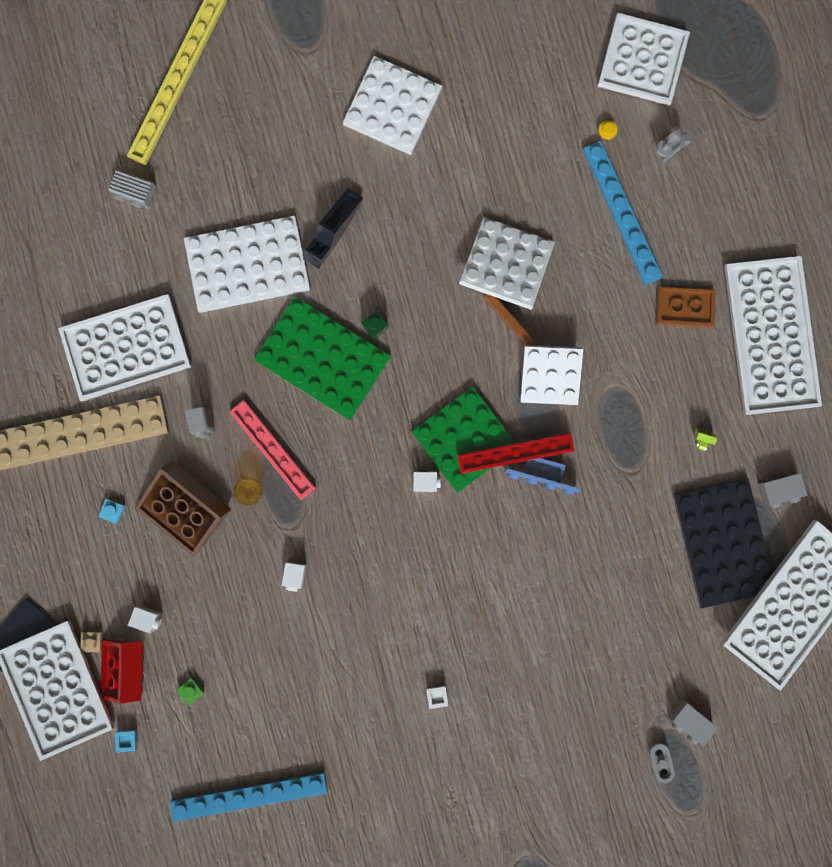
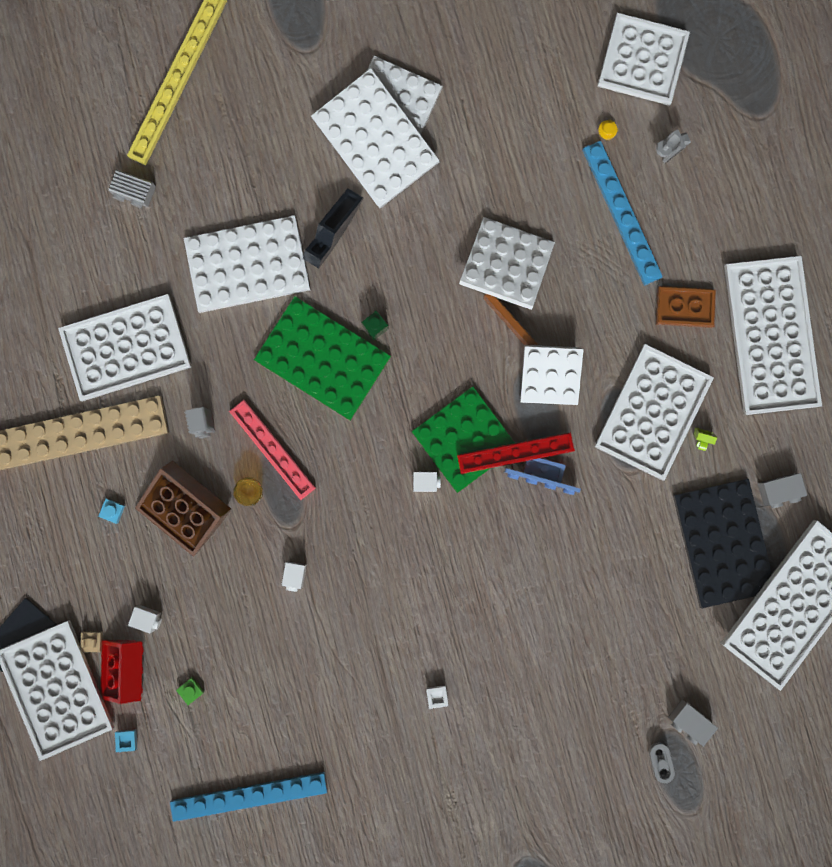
none -> white plate [311,69,440,208]
none -> white plate [594,344,714,481]

